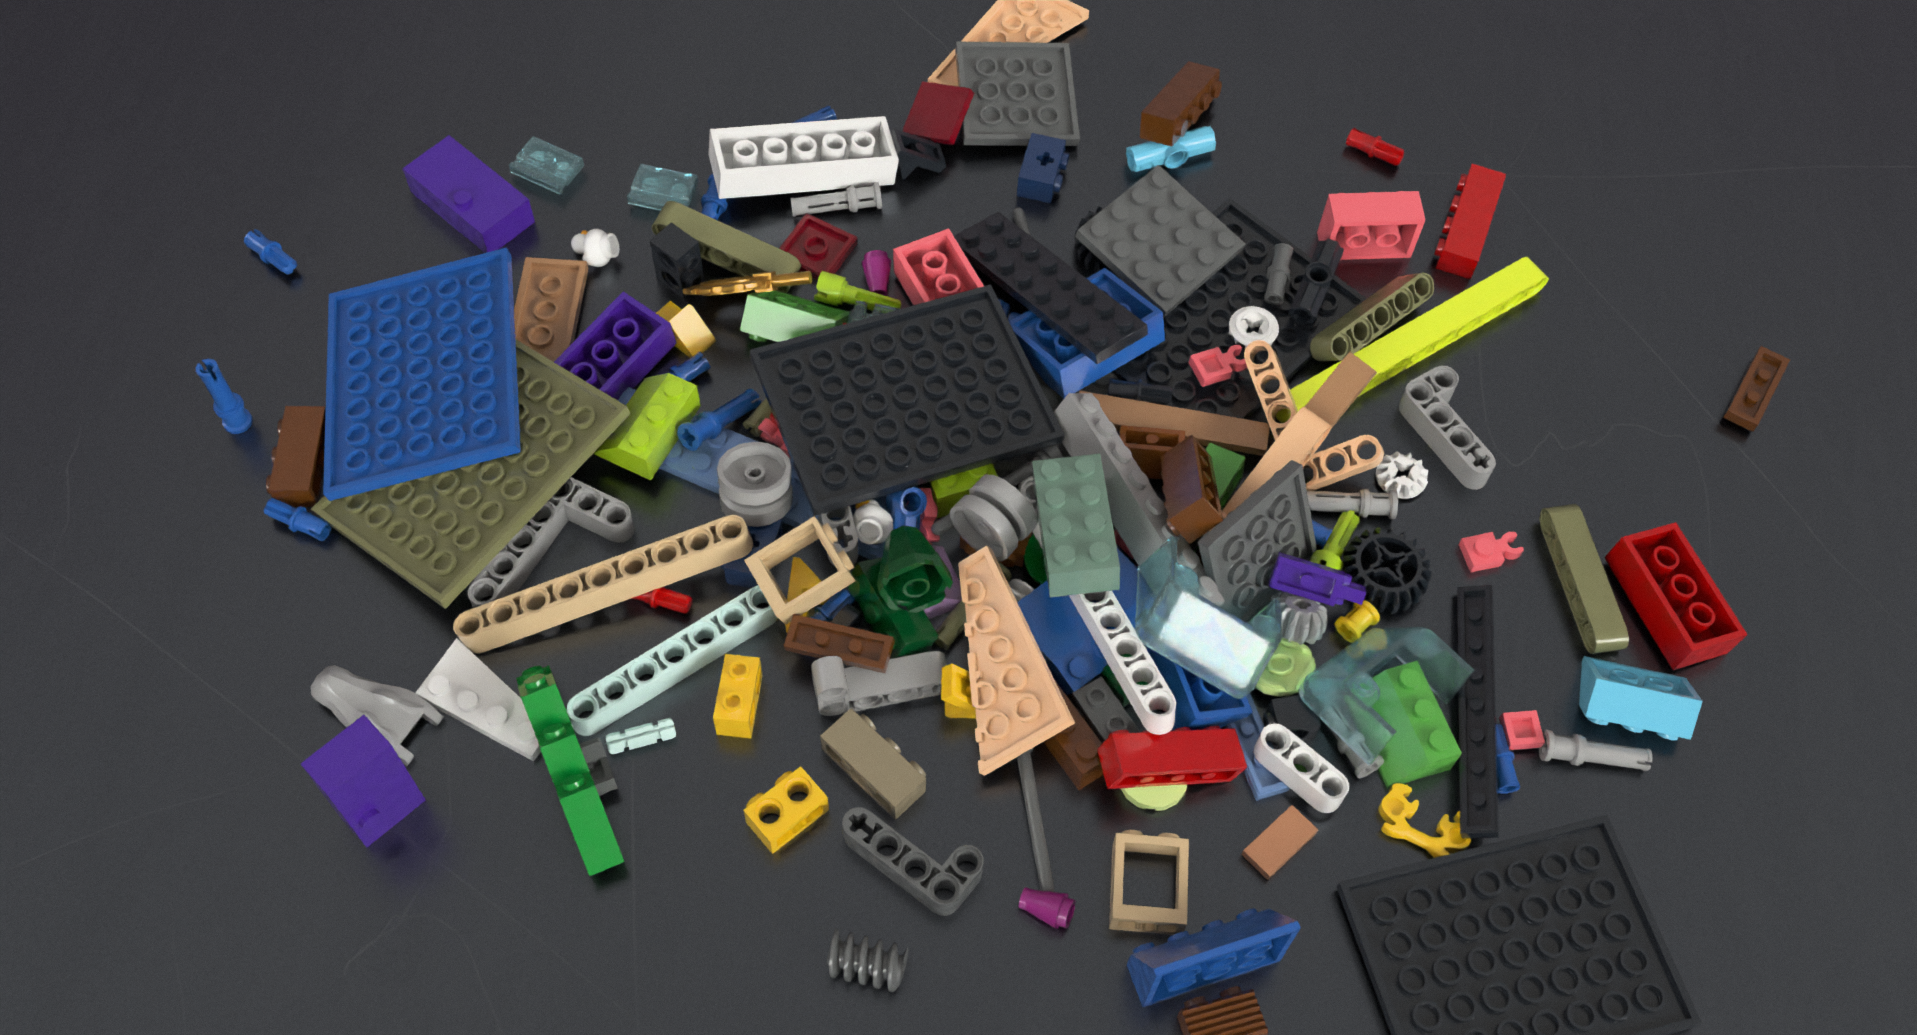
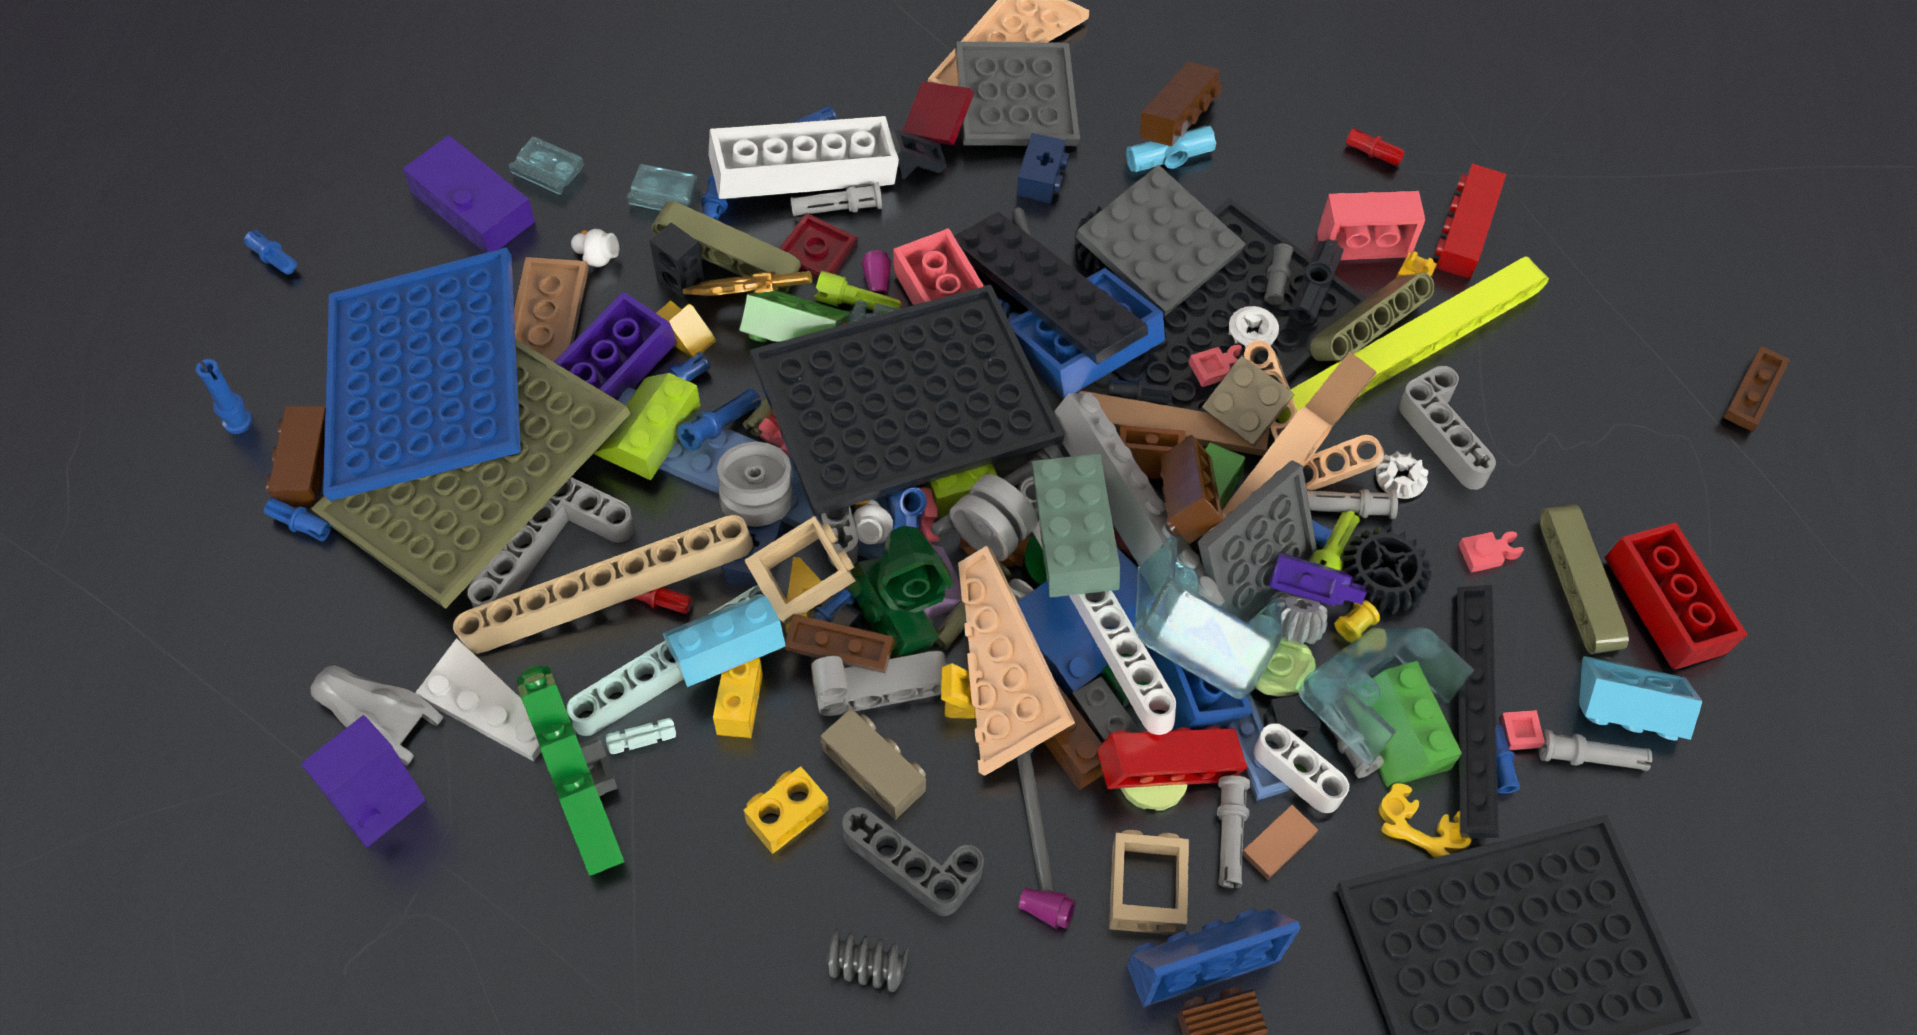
none -> medium azure slope [663,594,786,687]
none -> dark tan plate [1202,355,1295,447]
none -> light grey pin [1217,775,1250,888]
none -> yellow tile [1396,251,1437,278]

